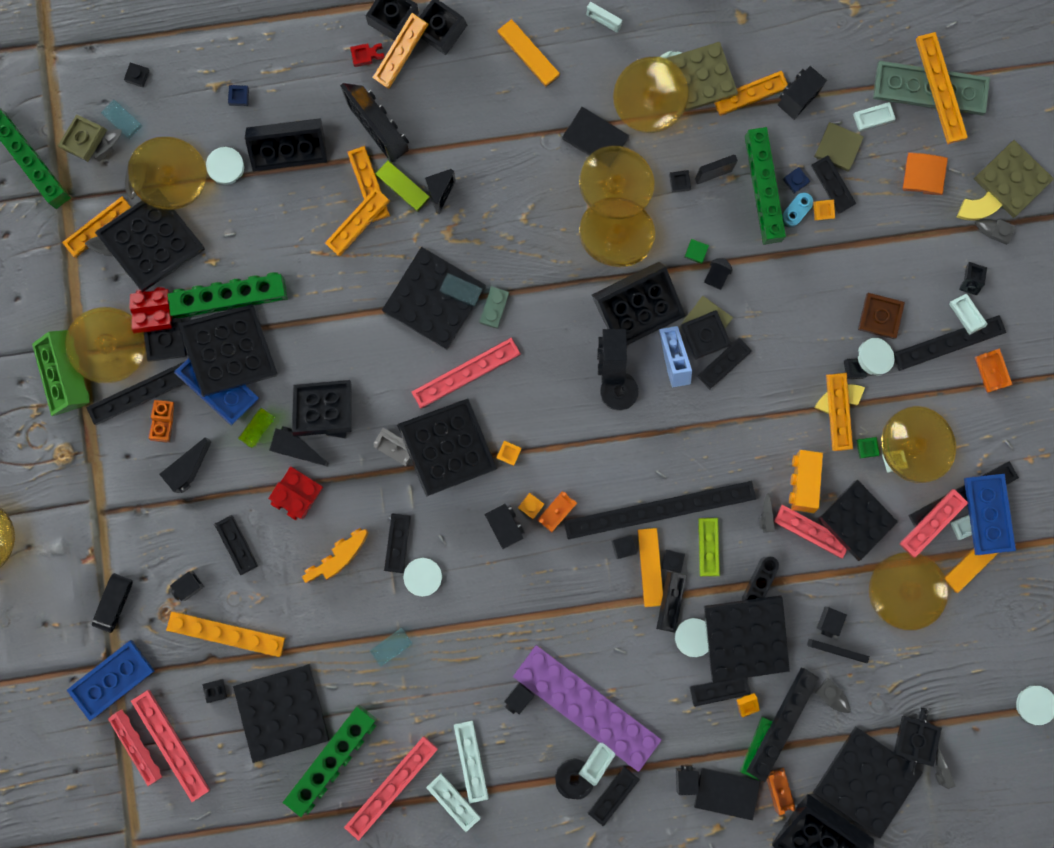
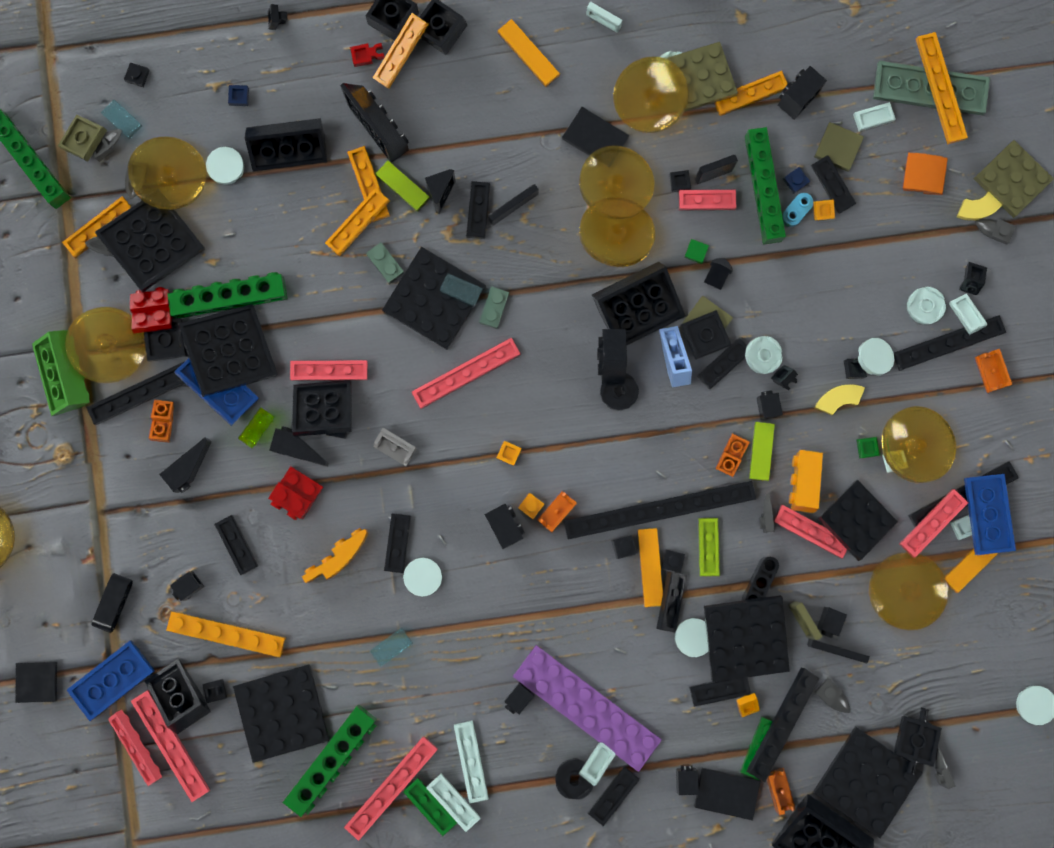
black plate [397,399,497,497] -> none
light orange tile [826,373,853,451] -> none
reddish brown plate [858,293,905,339] -> none
none -> black tile [15,662,57,703]
none -> black slope [145,659,211,734]
none -> black tile [268,4,288,30]
none -> coral plate [290,360,368,381]
none -> sand green plate [366,242,404,284]
none -> green plate [403,777,457,836]
none -> black tile [466,181,490,239]
none -> black tile [489,184,539,226]
none -> coral plate [679,190,736,210]
none -> orange slope [716,433,750,477]
none -> light aqua tile [745,336,783,374]
none -> lime tile [749,422,775,481]
none -> black brick [756,390,783,420]
none -> black tile [771,365,798,390]
none -> olive tile [788,601,823,640]
none -> light aqua tile [907,287,946,325]

